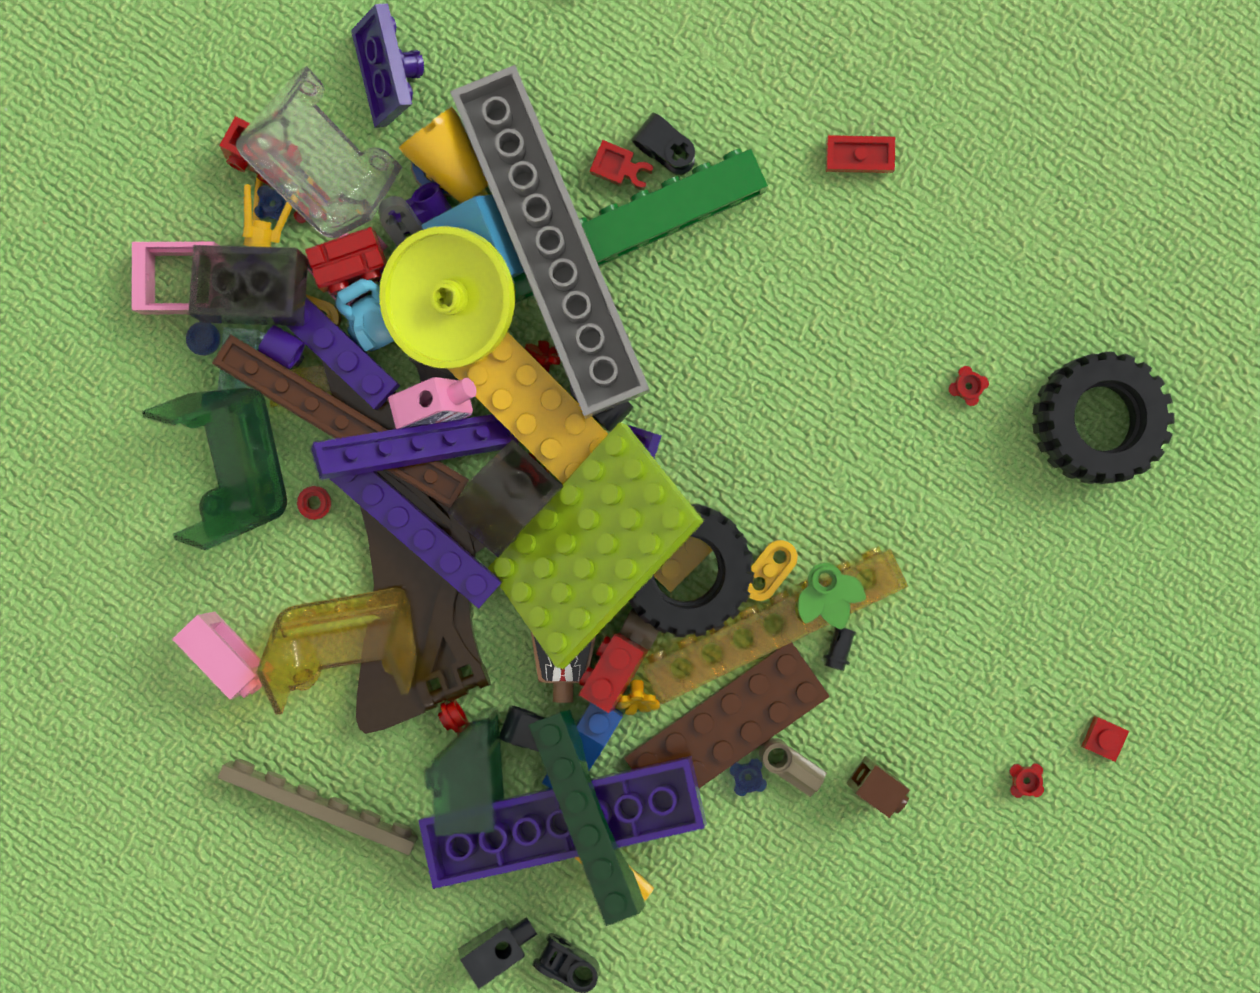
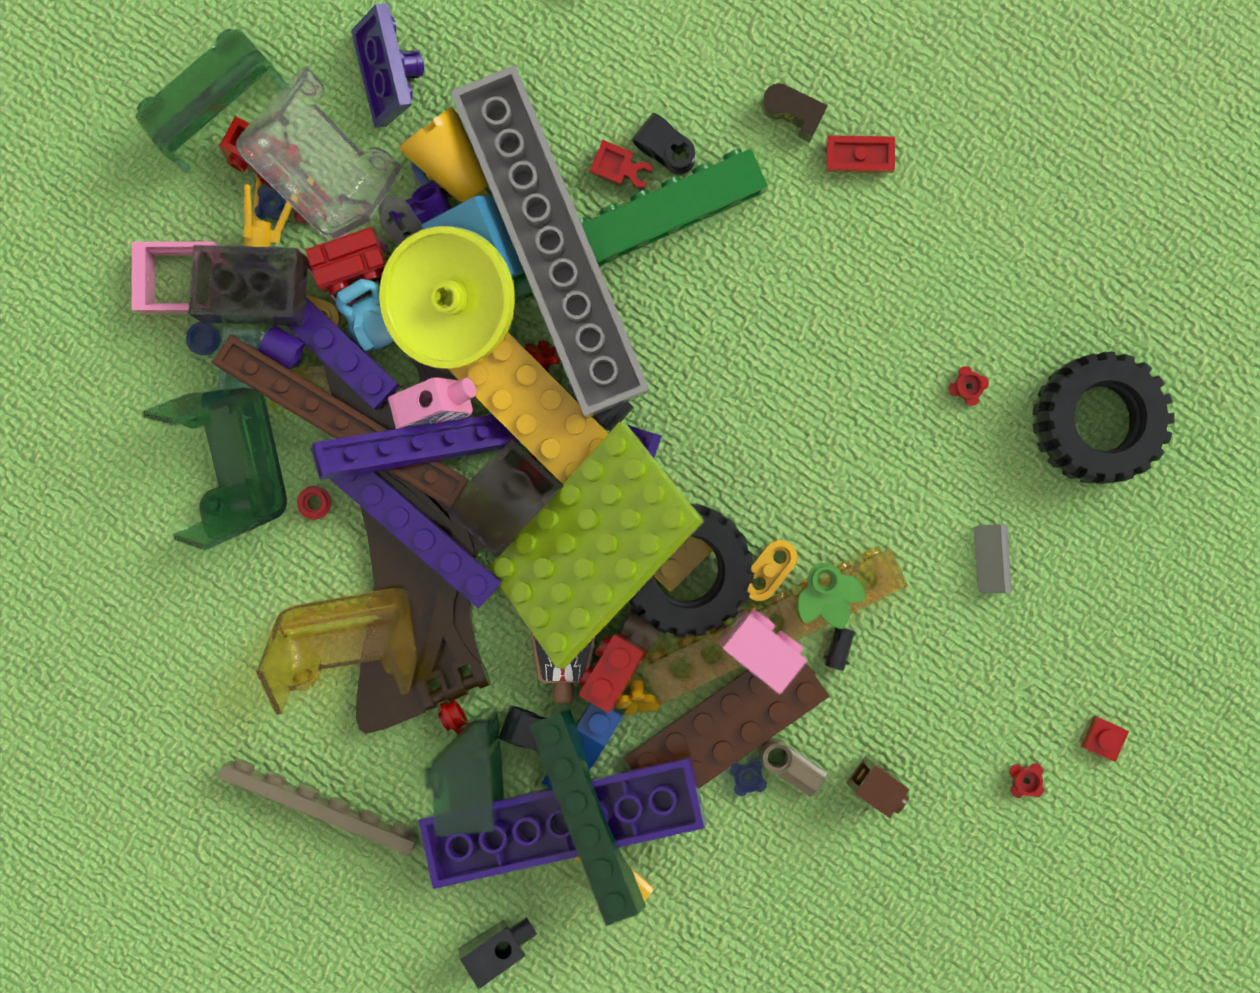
bright pink window [172,611,271,700] -> none
black piece [532,933,600,993] -> none
none -> clear green windscreen [135,29,288,172]
none -> bright pink brick [717,609,807,694]
none -> dark brown leg [761,83,828,143]
none -> light grey slope [974,524,1012,593]

